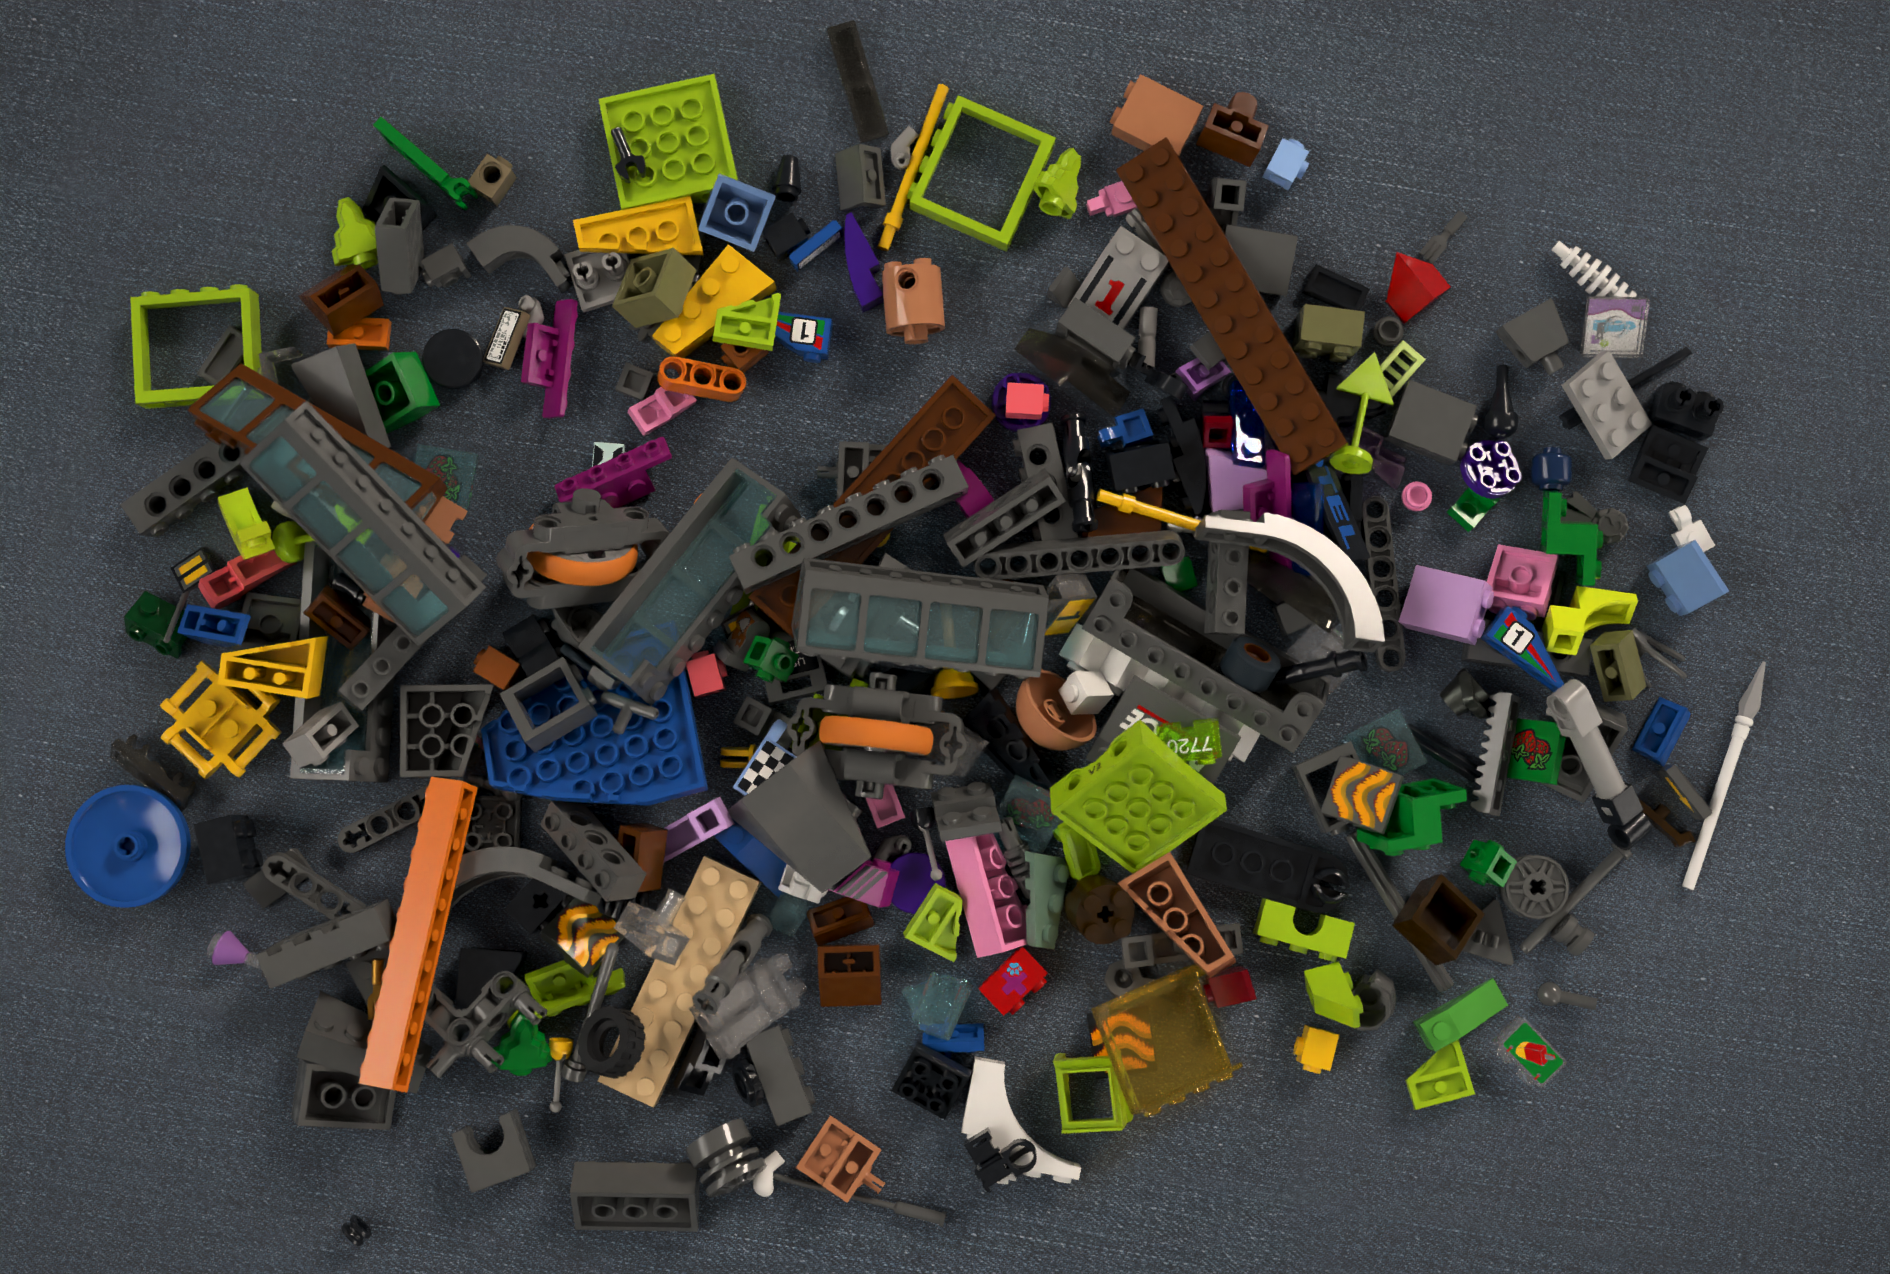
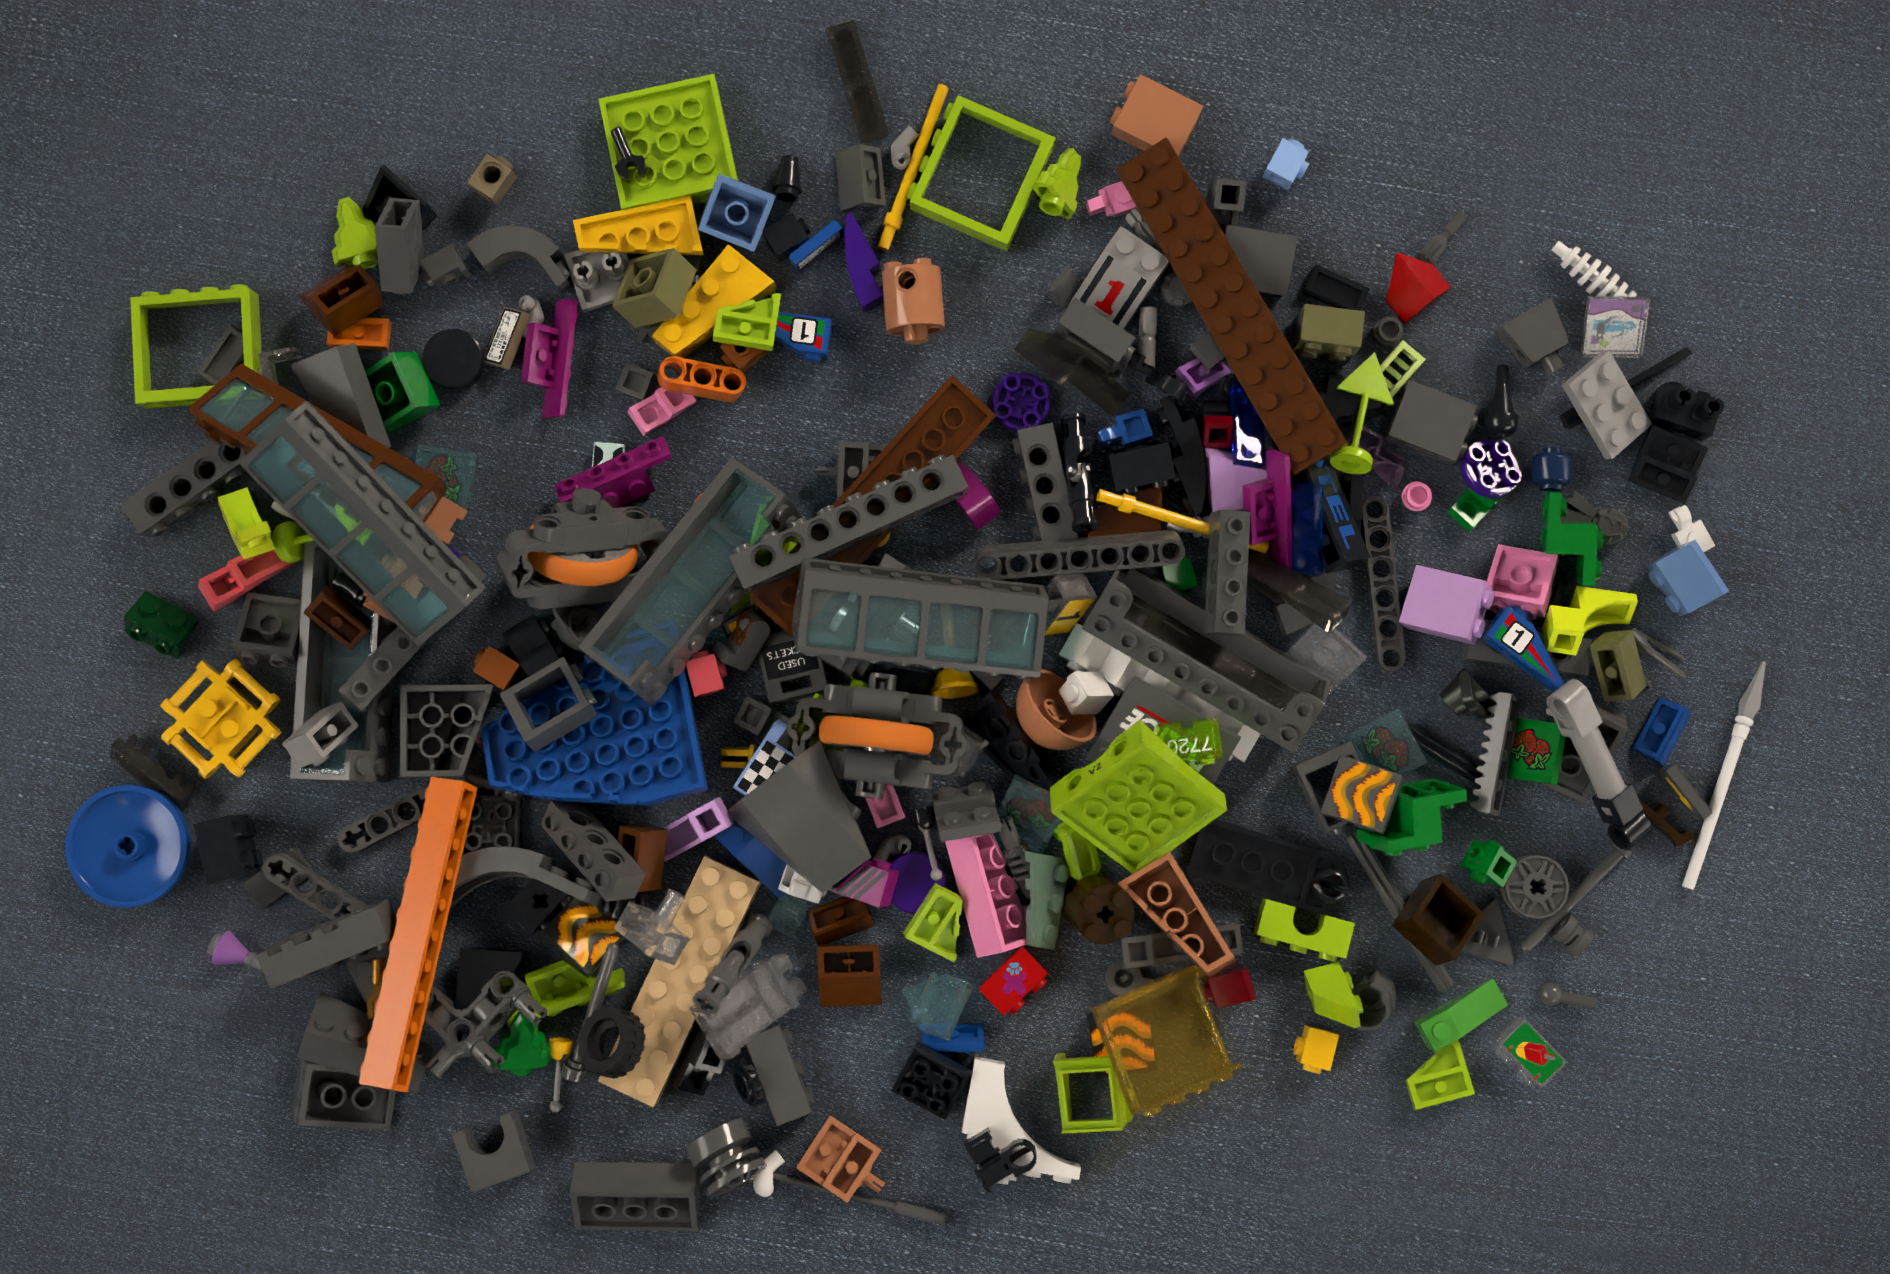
piece [163,547,216,643] -> none
blue slope [177,604,251,647] -> none
yellow wedge [217,636,328,699] -> none
black bush [341,1215,372,1246] -> none
green tile [373,116,479,211] -> none
piece [560,643,621,691] -> none
dark grey piece [601,691,659,735] -> none
green brick [743,635,799,683] -> none
dark grey brick [943,468,1066,568] -> none
coral brick [1005,383,1049,420] -> none
arch [1195,512,1385,653] -> none
reddish brown brick [1196,92,1269,167] -> none
black wheel [1220,637,1281,693] -> none
black pin [1274,650,1368,688] -> none

